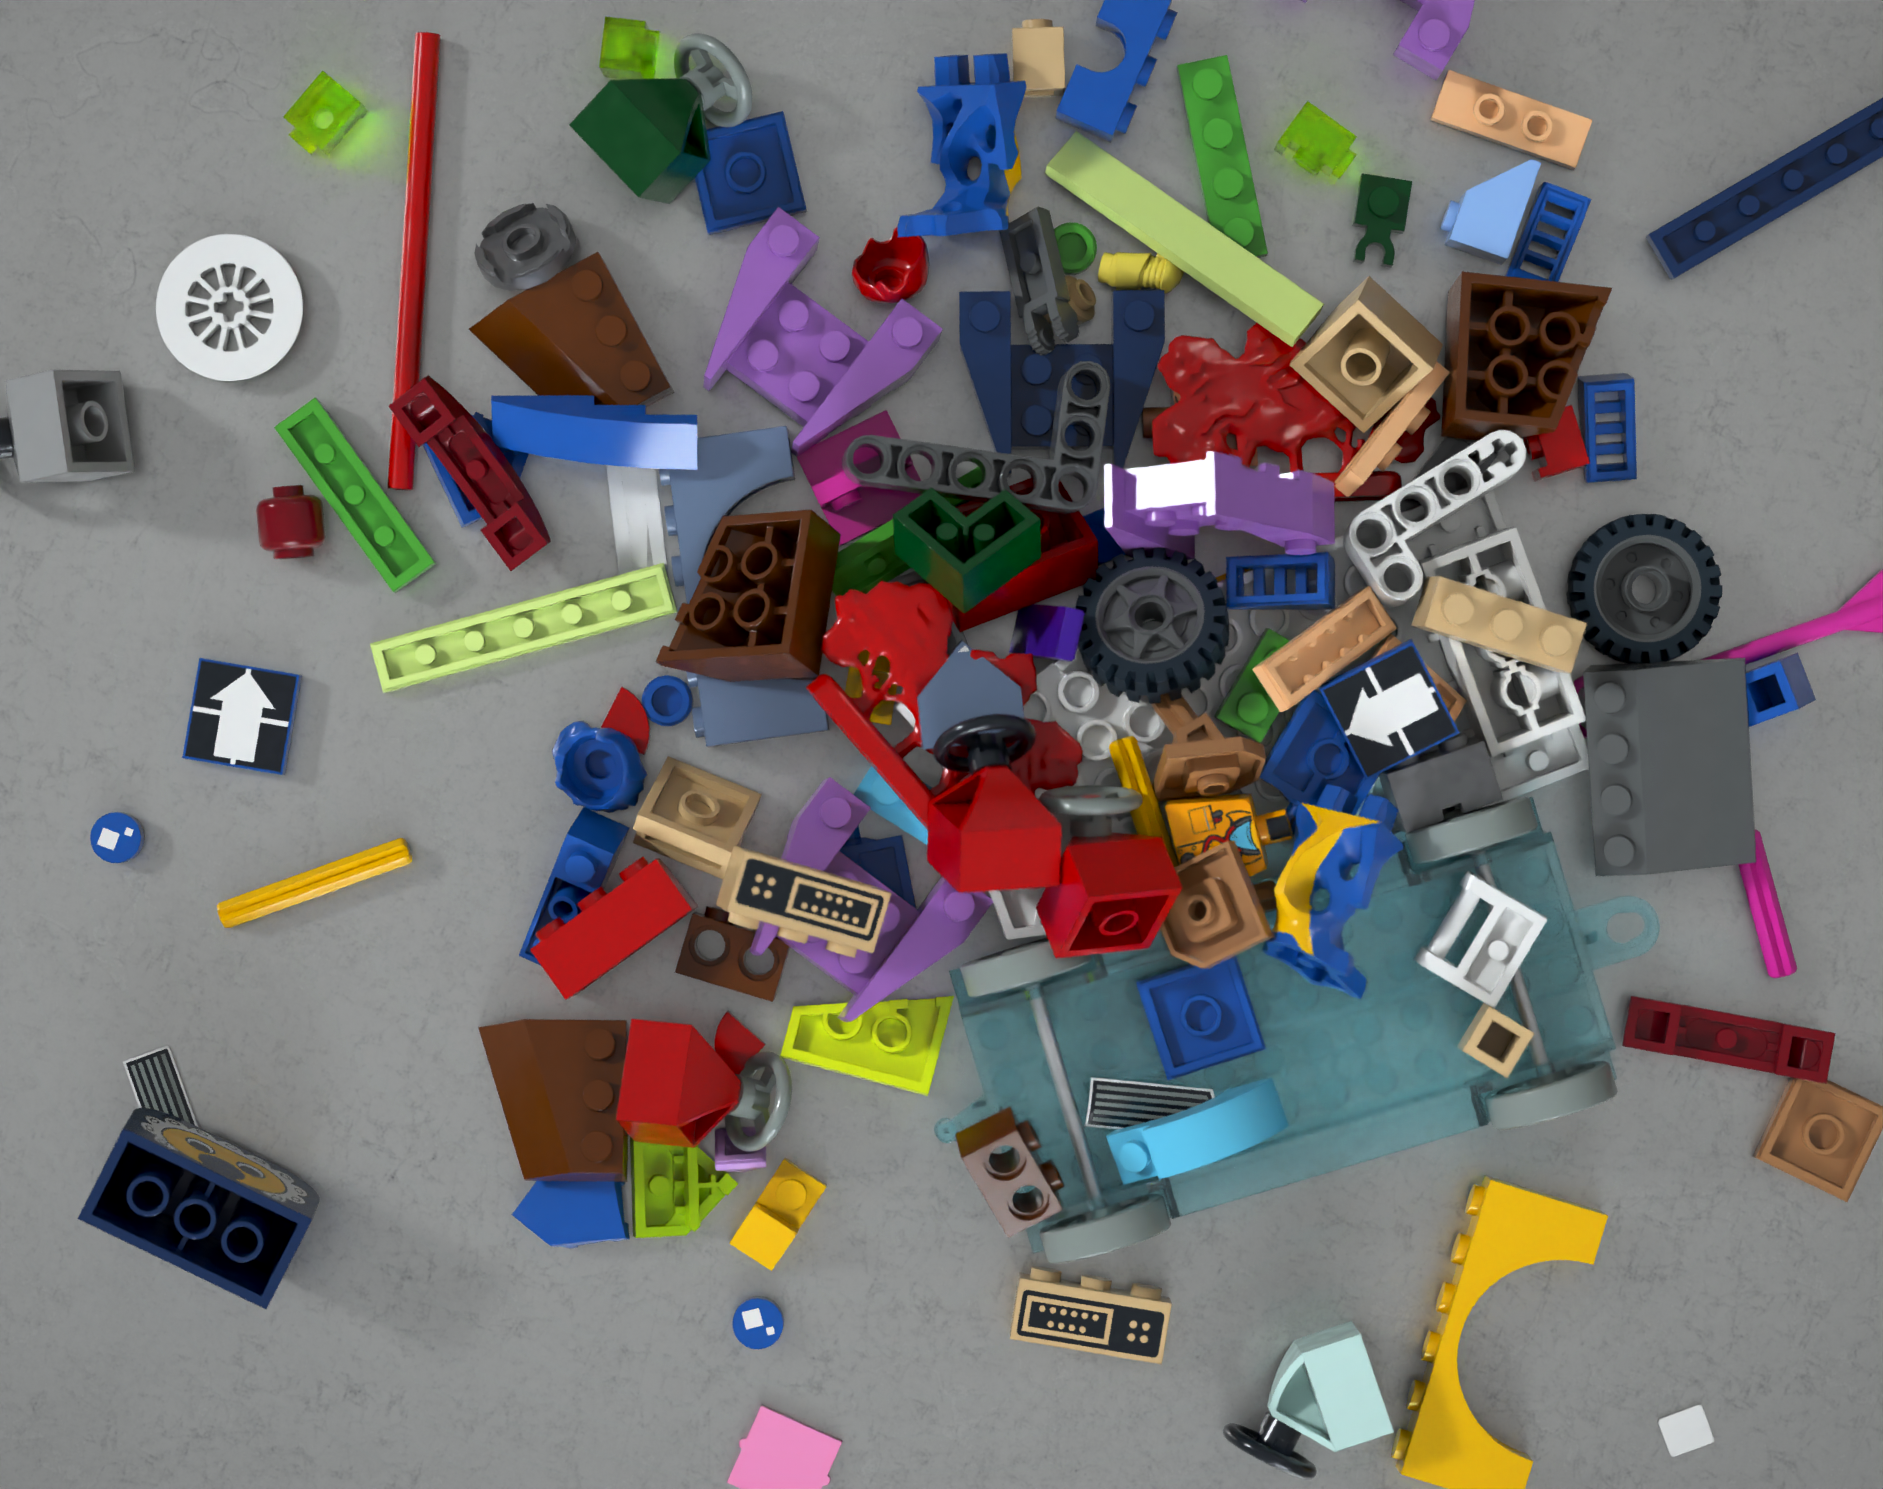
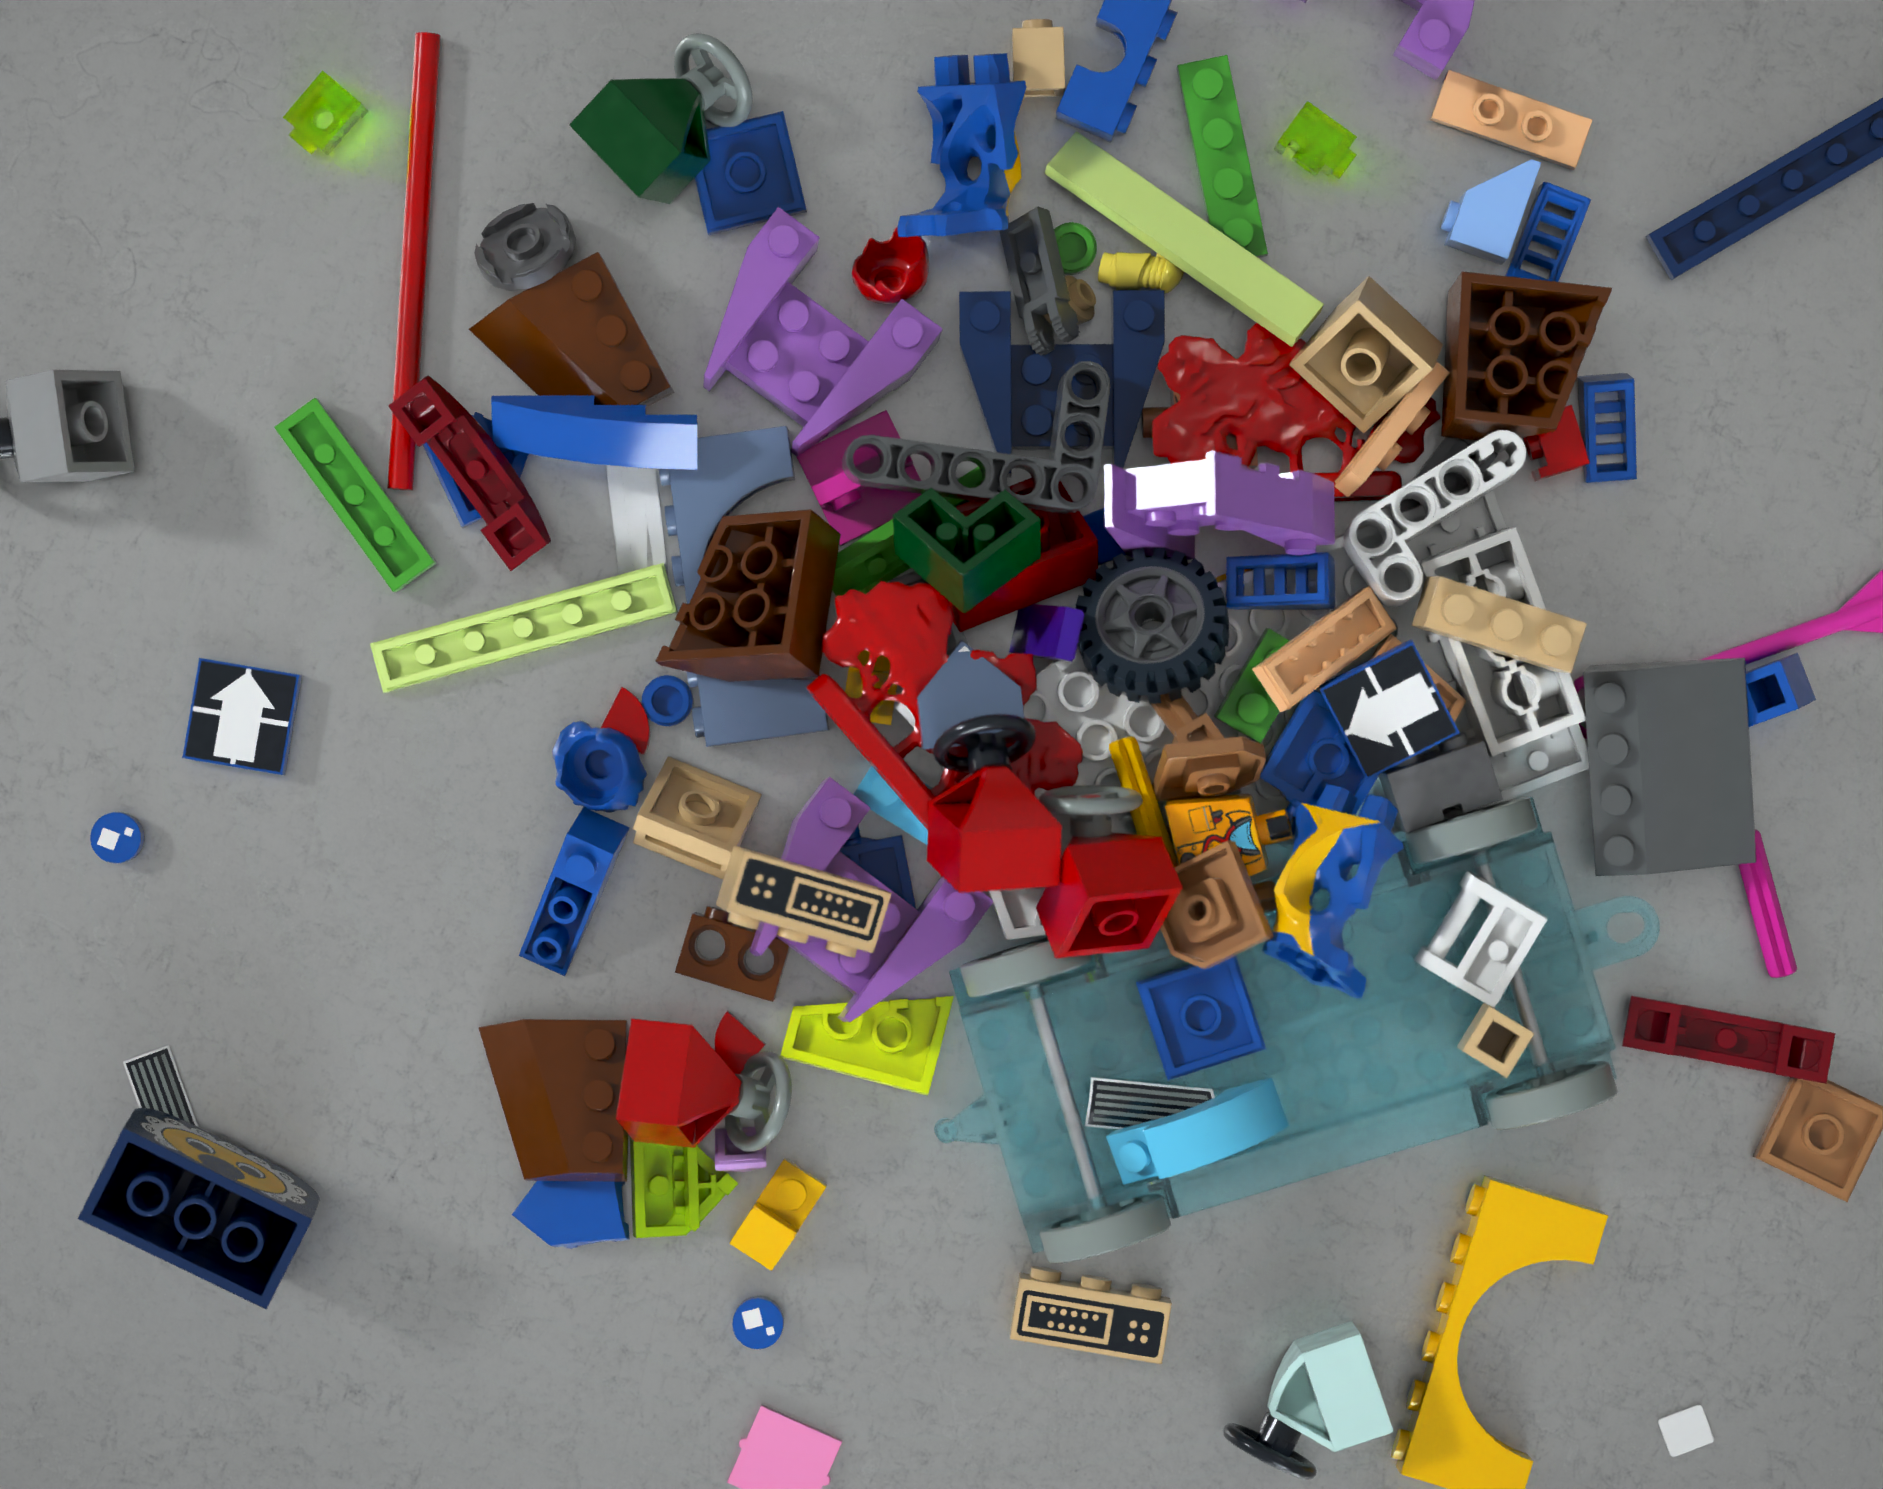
white piece [156,234,303,381] -> none
yellow axle [217,838,412,928] -> none
dark red head [256,485,326,559] -> none
red slope [530,856,699,1000] -> none
clear neon green brick [599,16,660,79] -> none
reddish brown brick [955,1106,1065,1238] -> none
dark green plate [1353,173,1412,268] -> none
wheel [1566,514,1723,663] -> none

